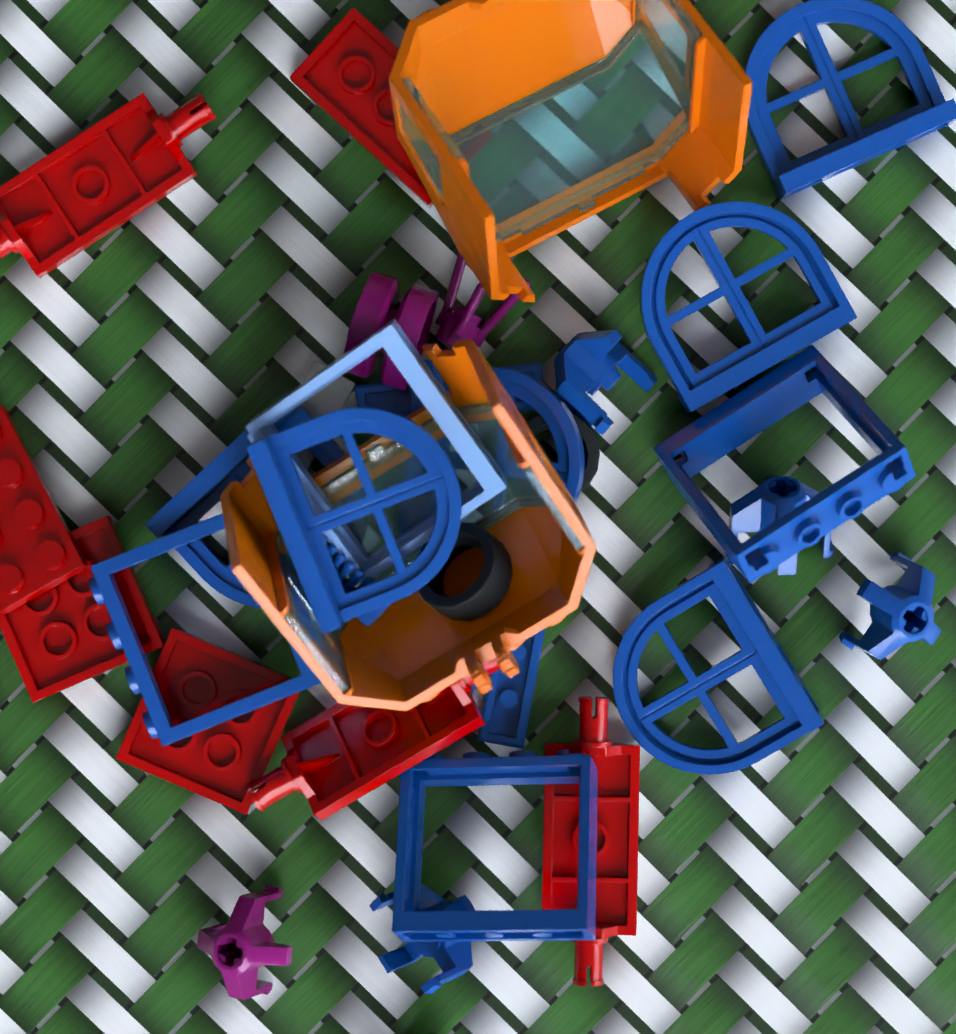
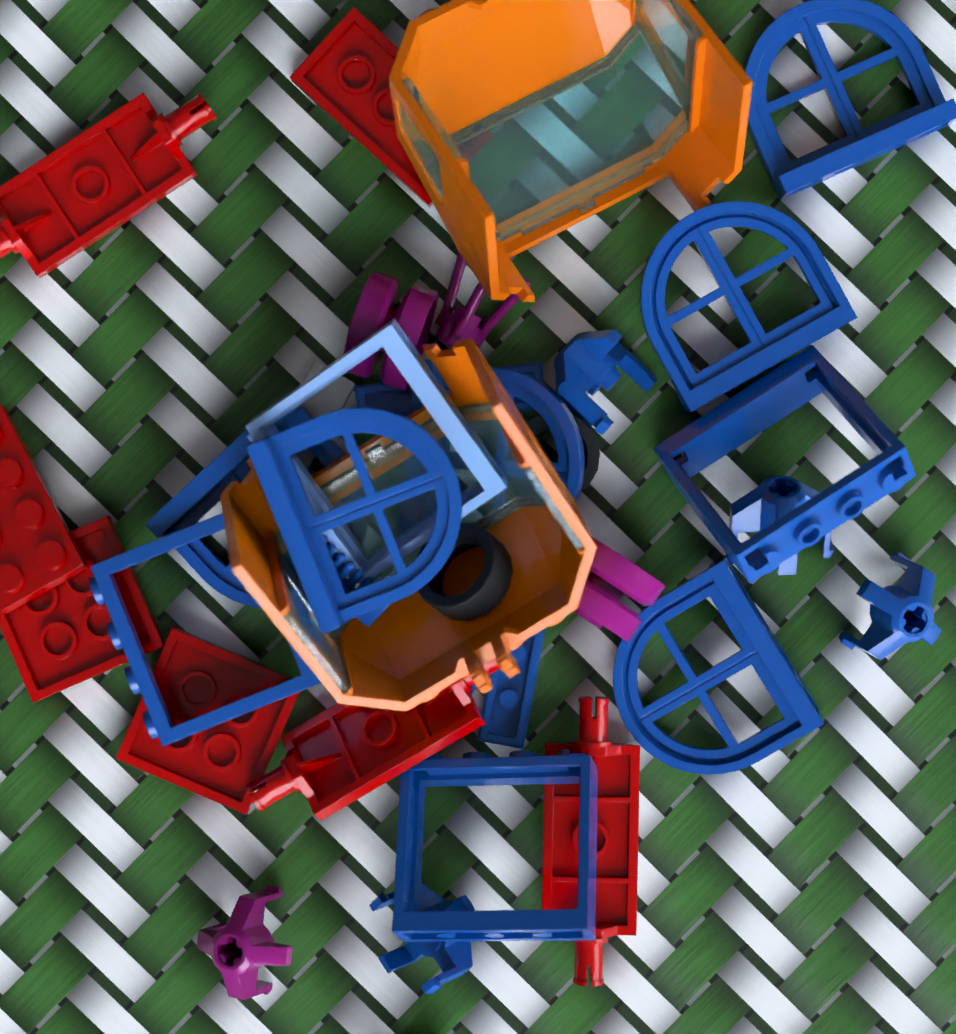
none -> magenta wheel [573,537,666,642]

